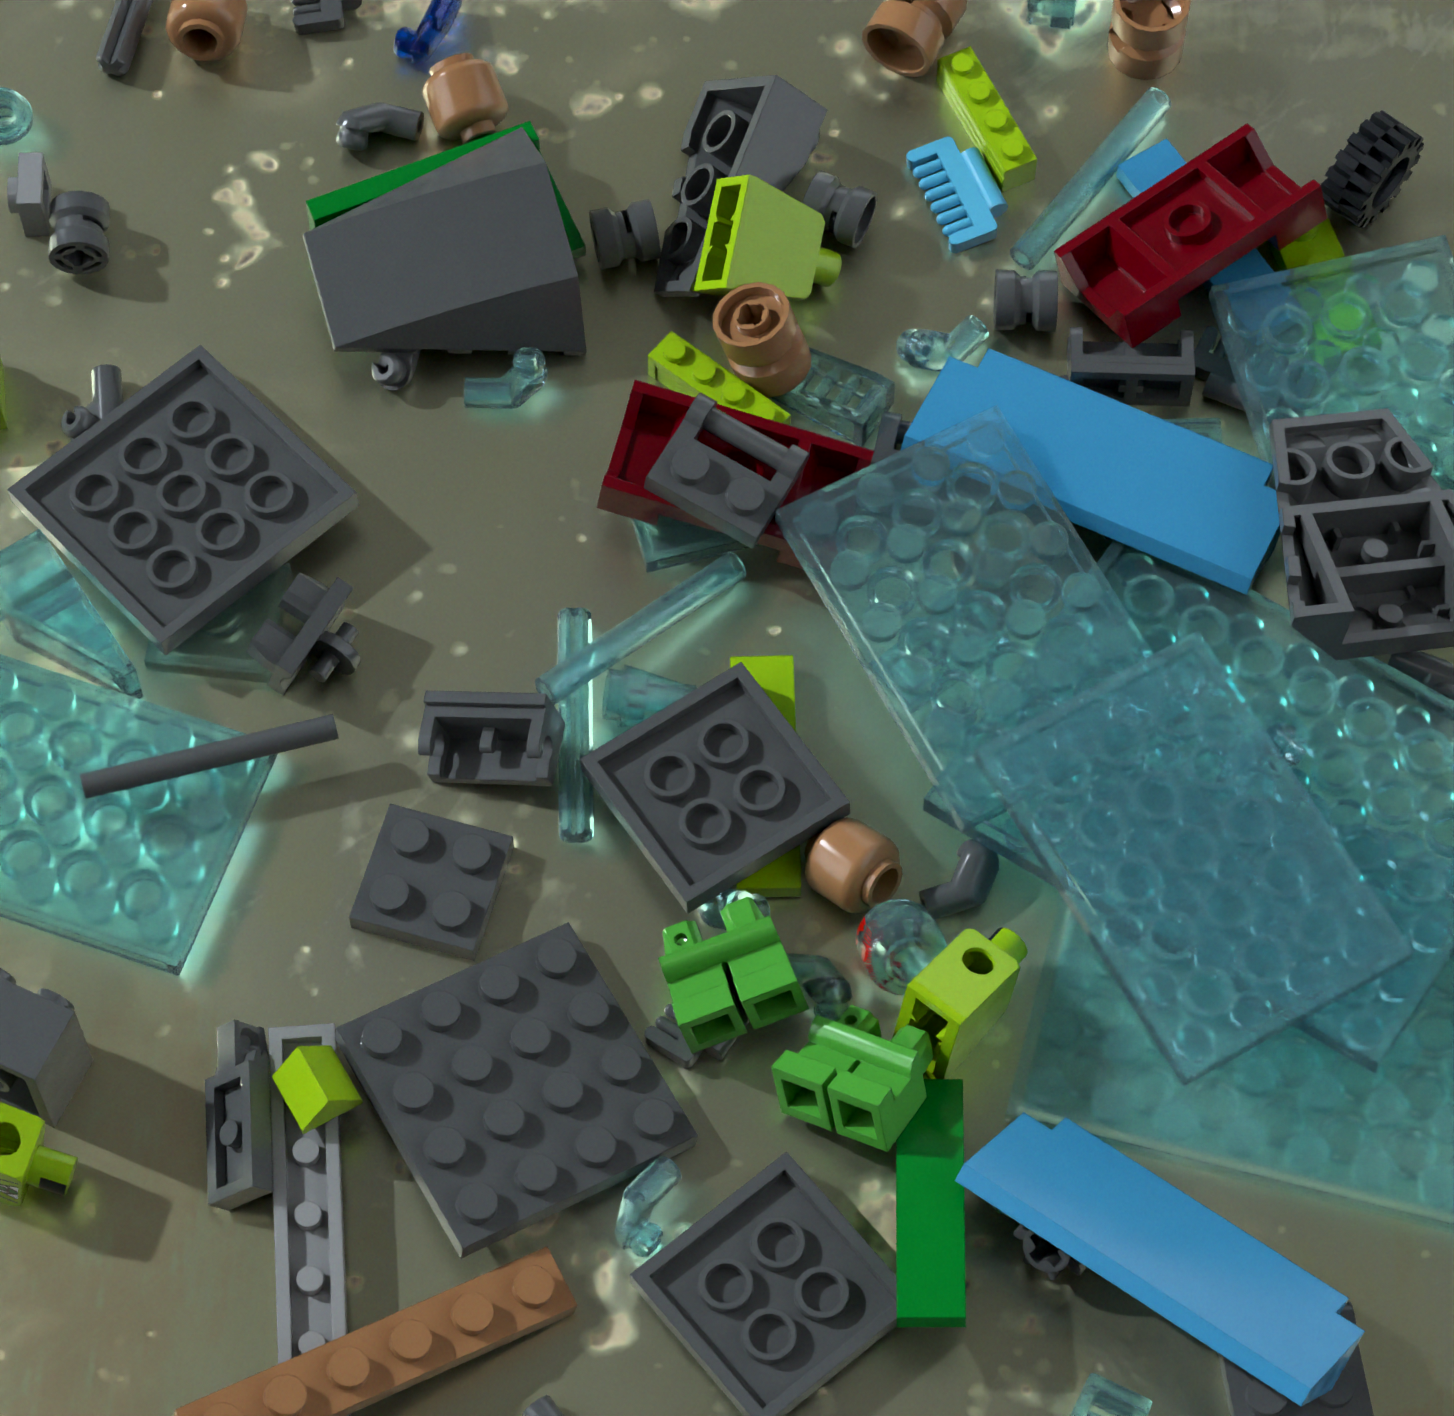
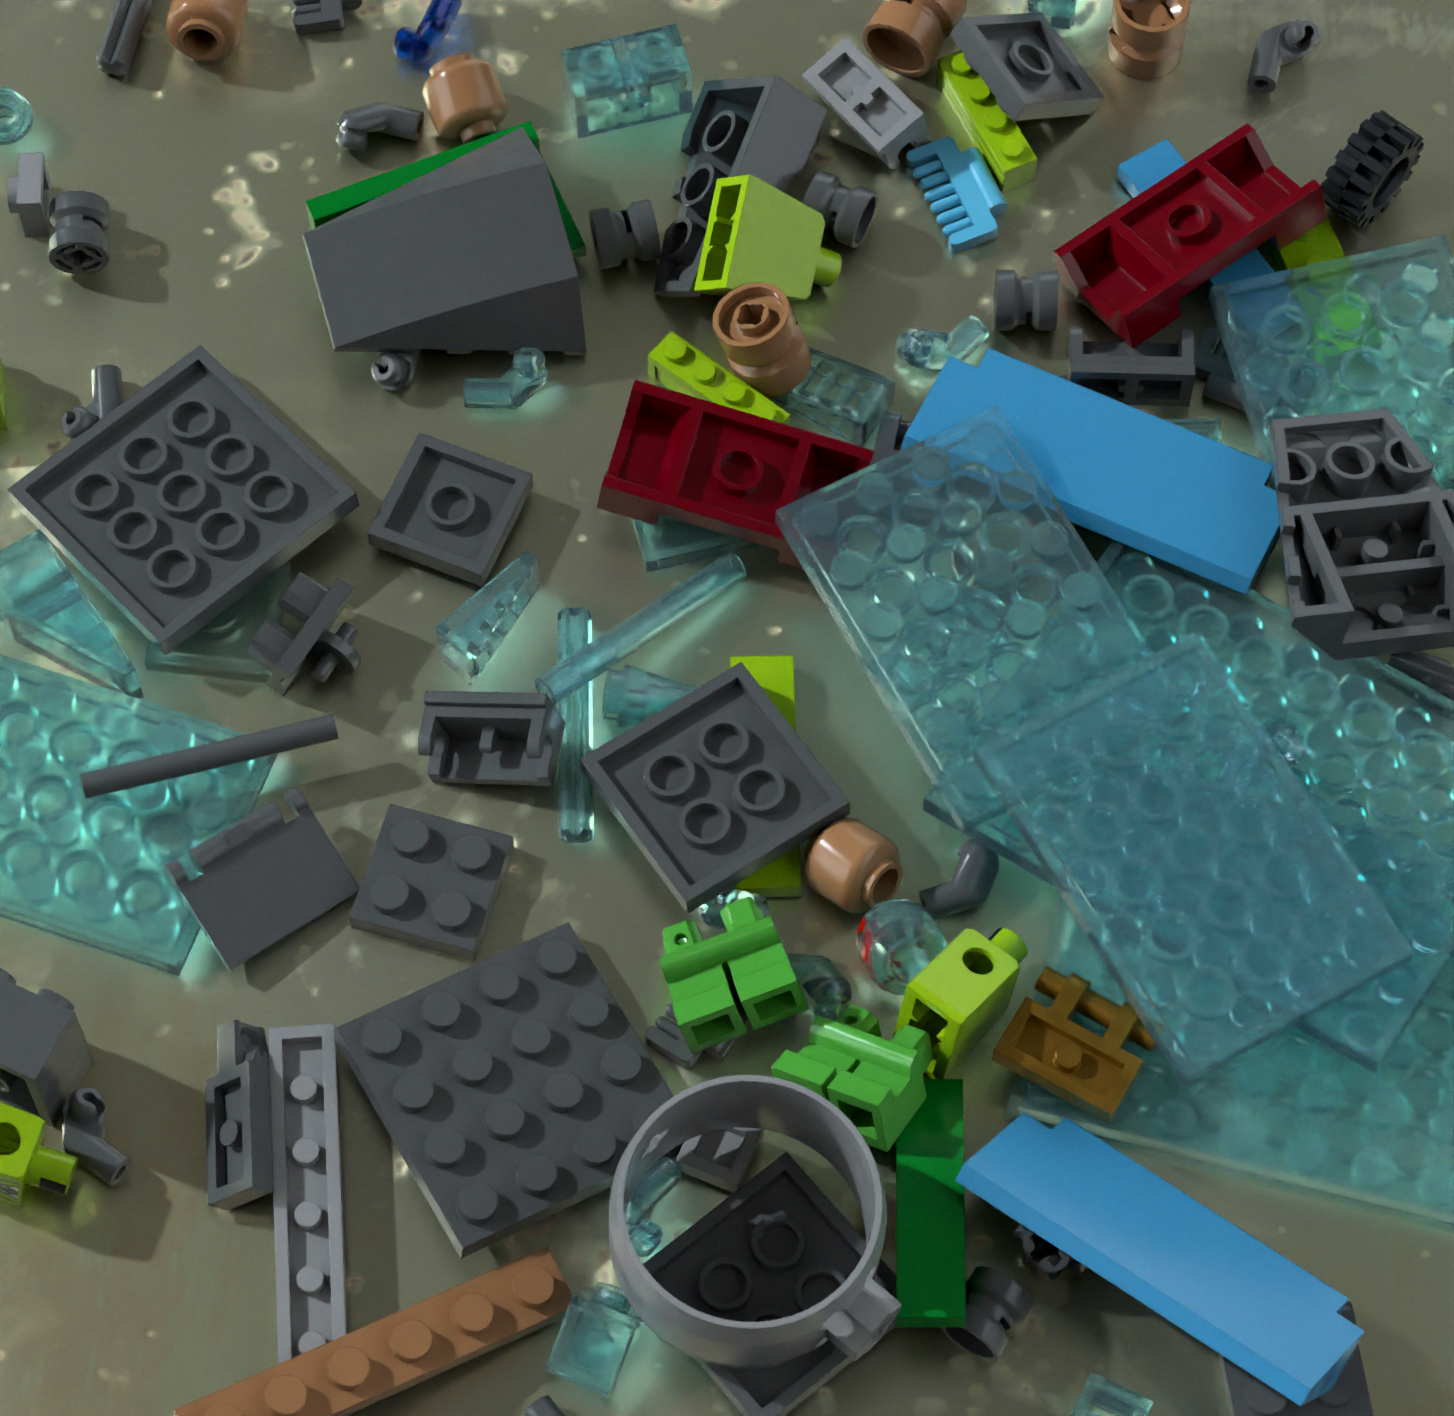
lime slope [272,1045,363,1134] -> none
dark grey plate [644,392,810,549] -> none
clear light blue piece [1010,87,1172,270] -> none
none -> dark grey arm [62,1087,131,1186]
none -> dark grey piece [163,787,360,972]
none -> dark grey plate [367,432,534,587]
none -> clear light blue slope [436,550,539,686]
none -> clear light blue bracket [544,1282,643,1396]
none -> clear light blue brick [561,24,692,139]
none -> light grey cylinder [608,1075,902,1369]
none -> light grey plate [676,1128,764,1193]
none -> light grey hinge [801,37,932,169]
none -> dark grey wheel [941,1266,1033,1362]
none -> dark grey plate [950,12,1105,121]
none -> pearl gold plate [992,966,1164,1124]
none -> dark grey arm [1247,18,1319,93]

